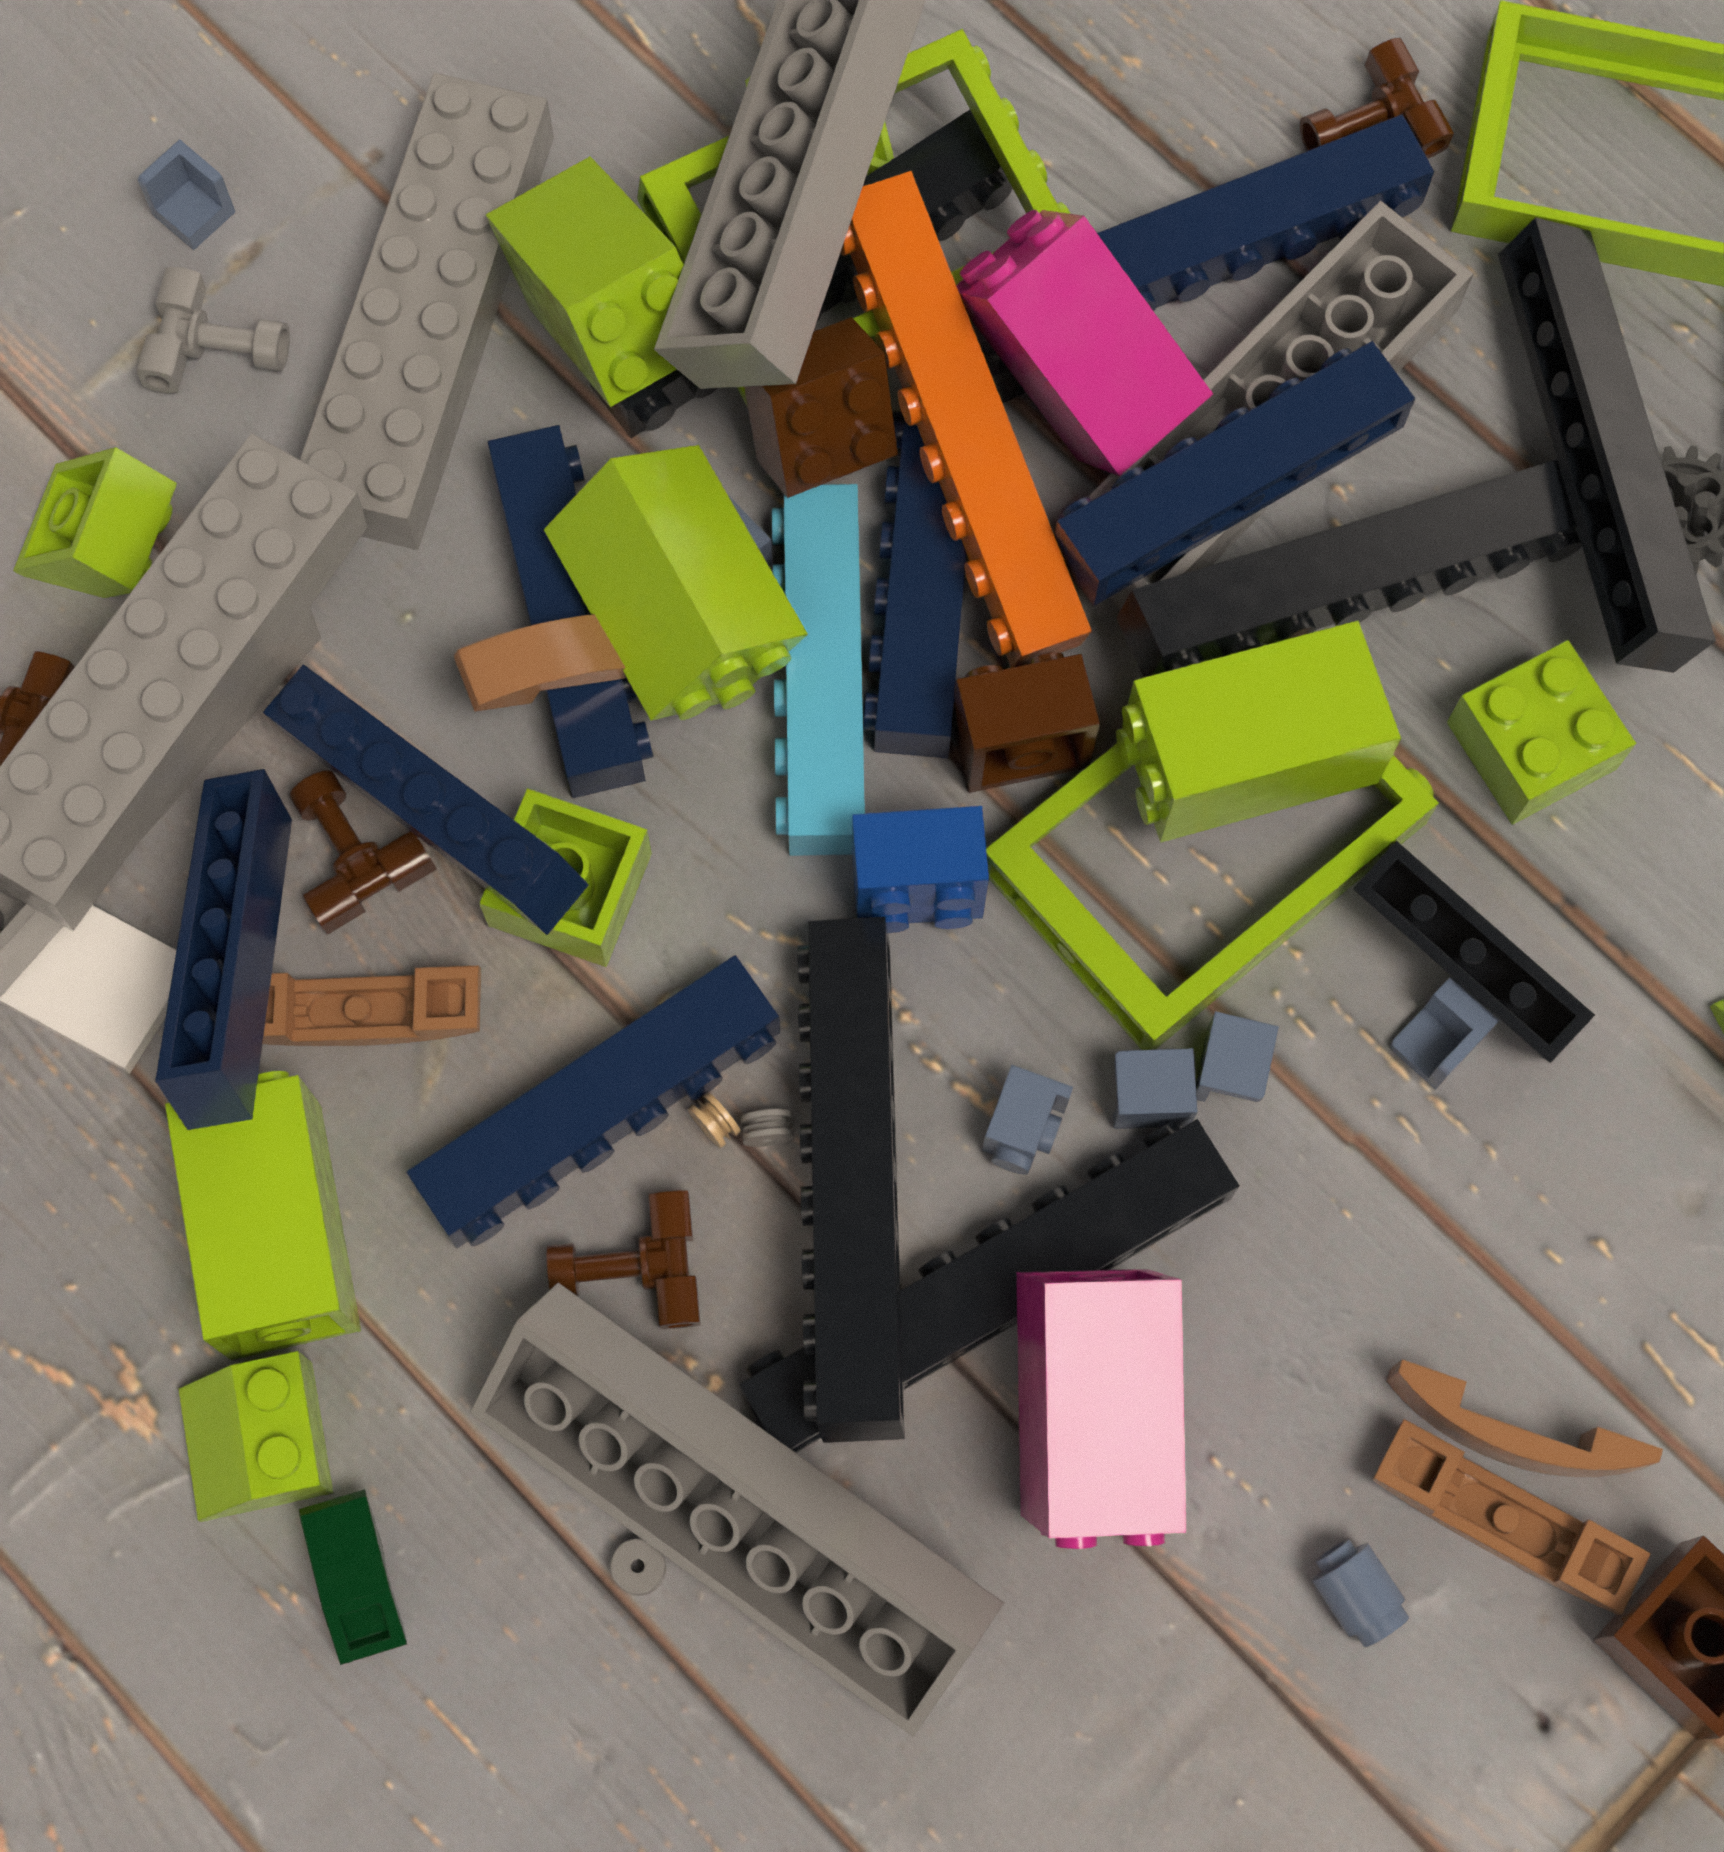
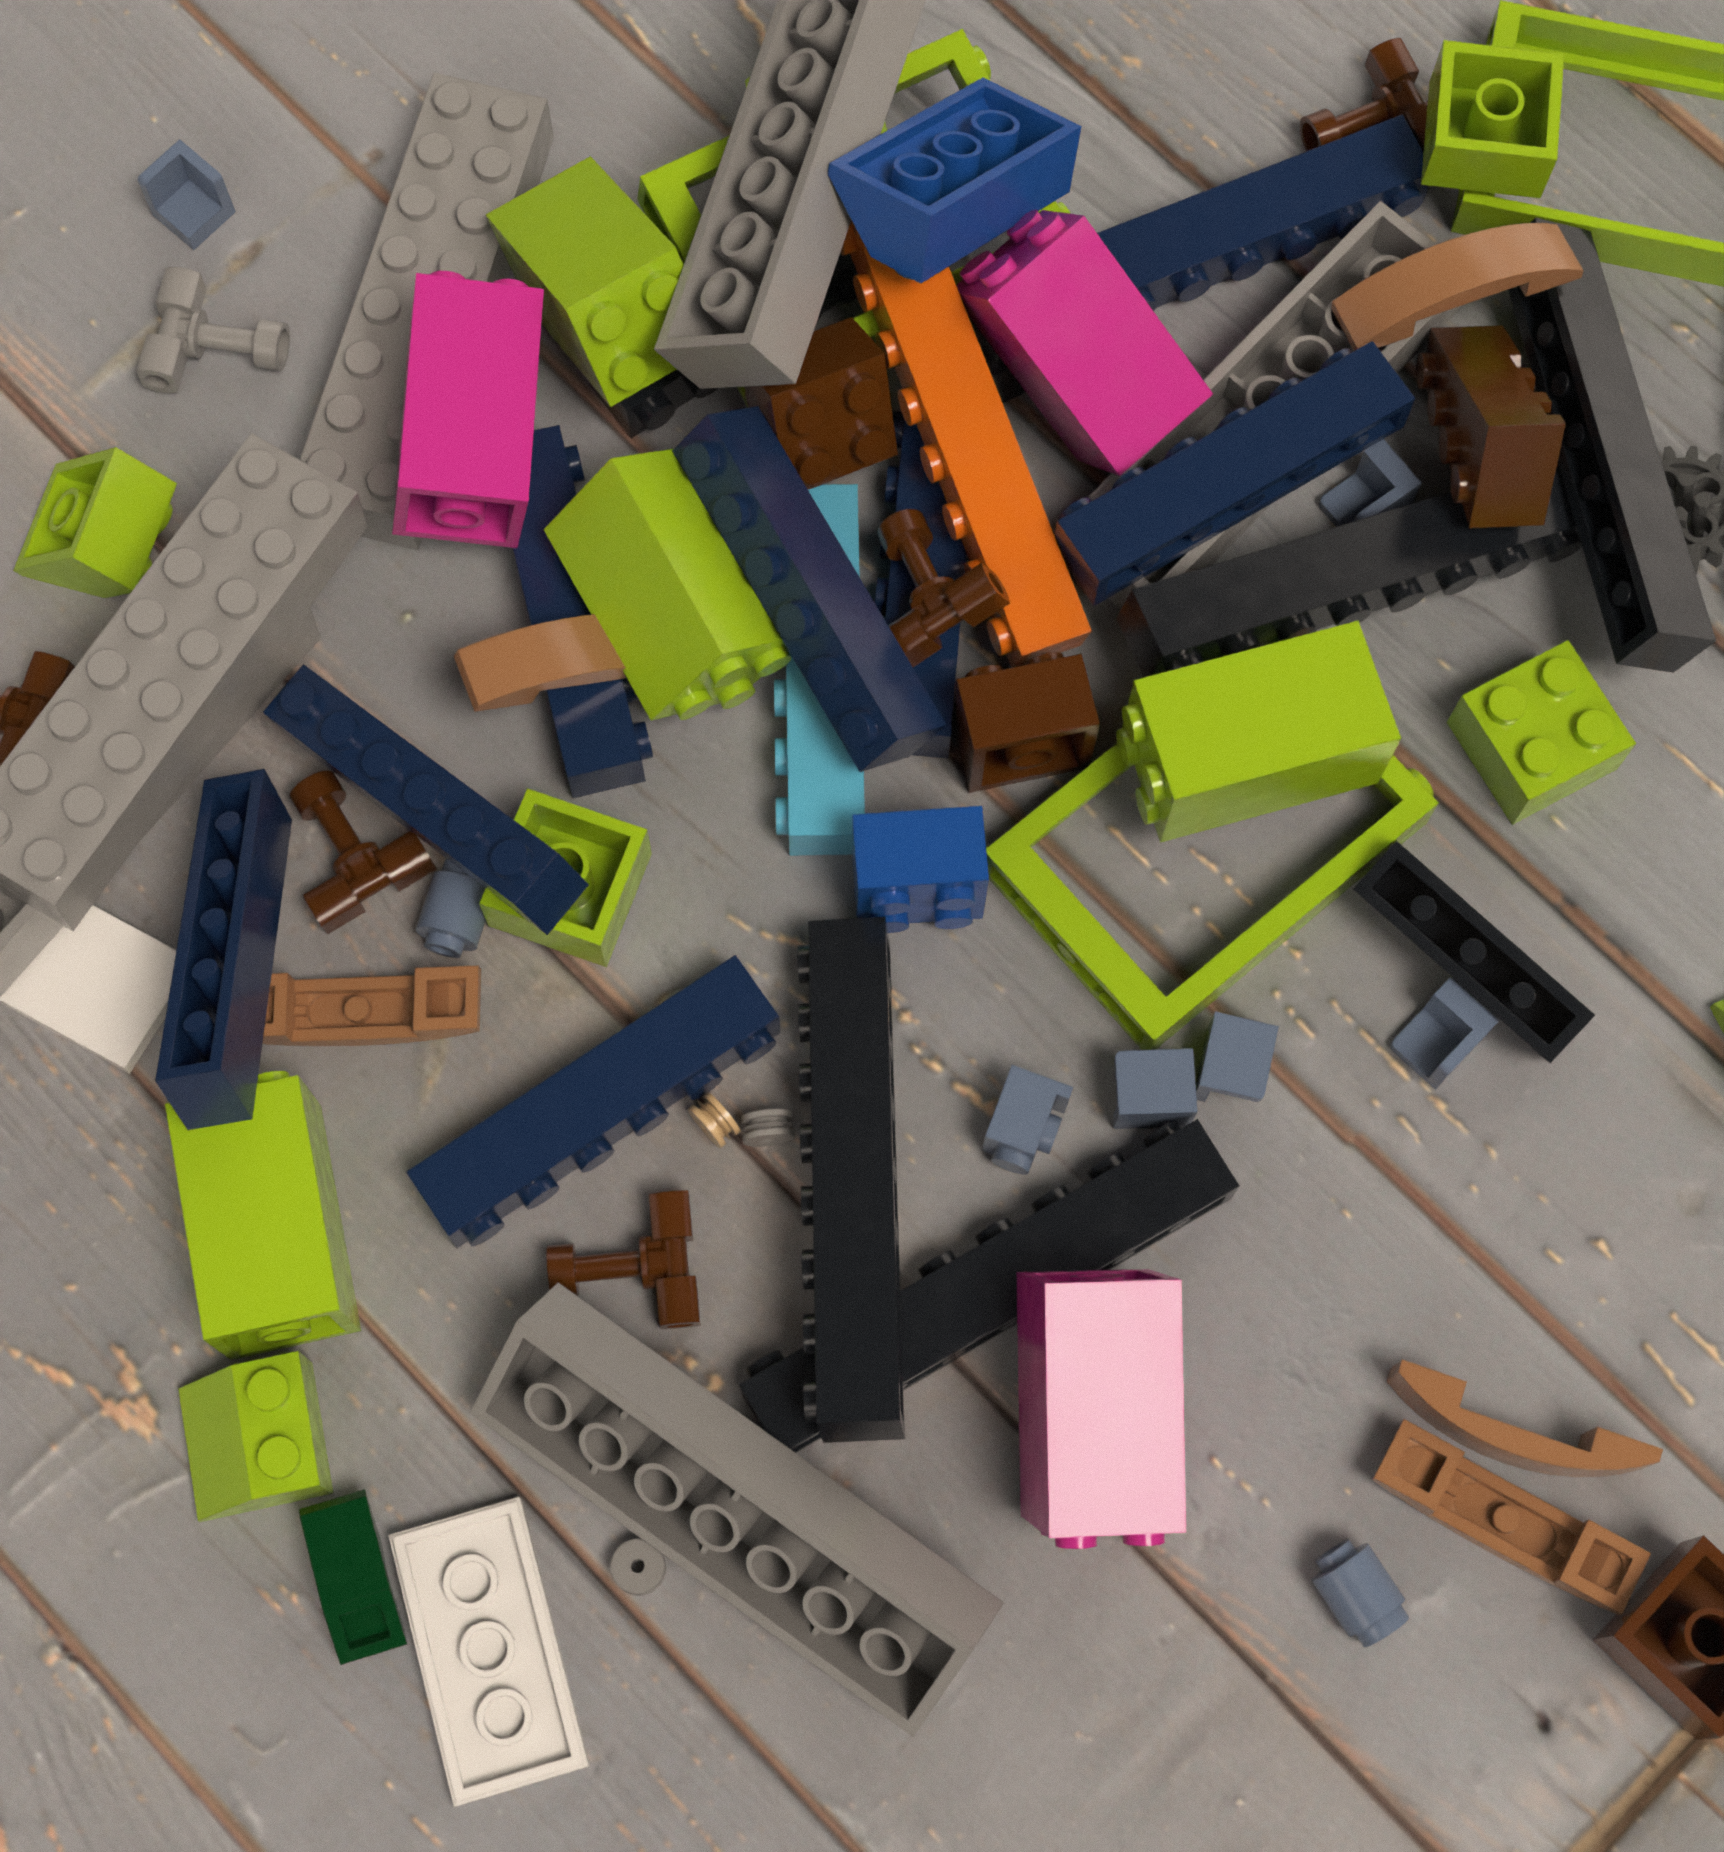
none -> white tile [388,1497,590,1807]
none -> dark pink brick [392,270,544,548]
none -> sand blue brick [415,859,486,958]
none -> dark blue brick [672,406,947,772]
none -> blue slope [828,77,1082,283]
none -> reddish brown bar [877,509,1010,667]
none -> sand blue panel [1319,439,1422,527]
none -> medium nougat slope [1331,223,1584,351]
none -> reddish brown wedge [1416,325,1566,528]
none -> lime brick [1421,40,1564,198]

